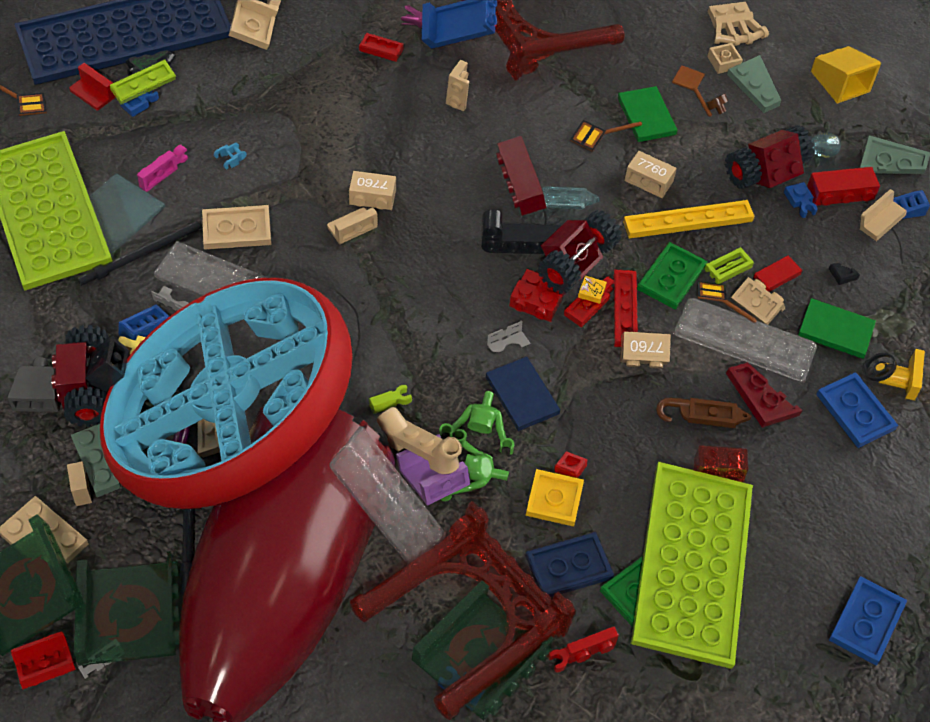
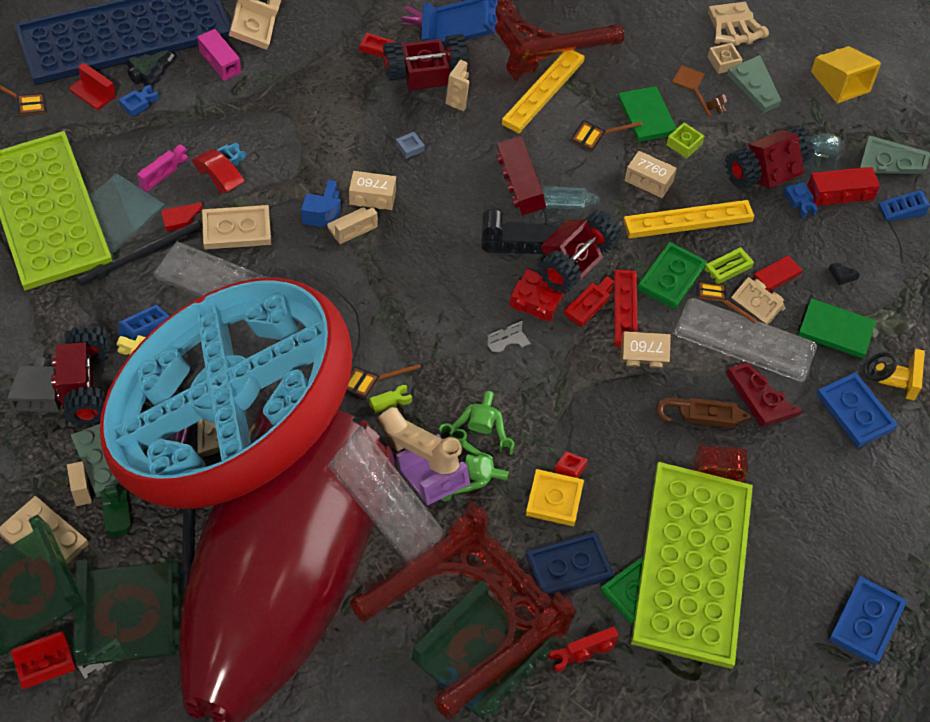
black brick [86,336,130,392] -> none
lime tile [110,60,176,105] -> none
light grey piece [151,286,189,311] -> none
dark blue tile [486,357,560,431] -> none
yellow tile [578,276,607,304] -> none
tan panel [860,189,907,241] -> none
none -> dark green piece [100,484,132,536]
none -> red tile [161,202,203,232]
none -> red brick [192,149,244,194]
none -> dark pink brick [197,29,241,81]
none -> blue brick [301,180,341,226]
none -> piece [346,364,421,399]
none -> brick [383,34,468,90]
none -> sand blue plate [396,132,425,159]
none -> yellow plate [502,48,585,134]
none -> lime piece [666,123,704,158]

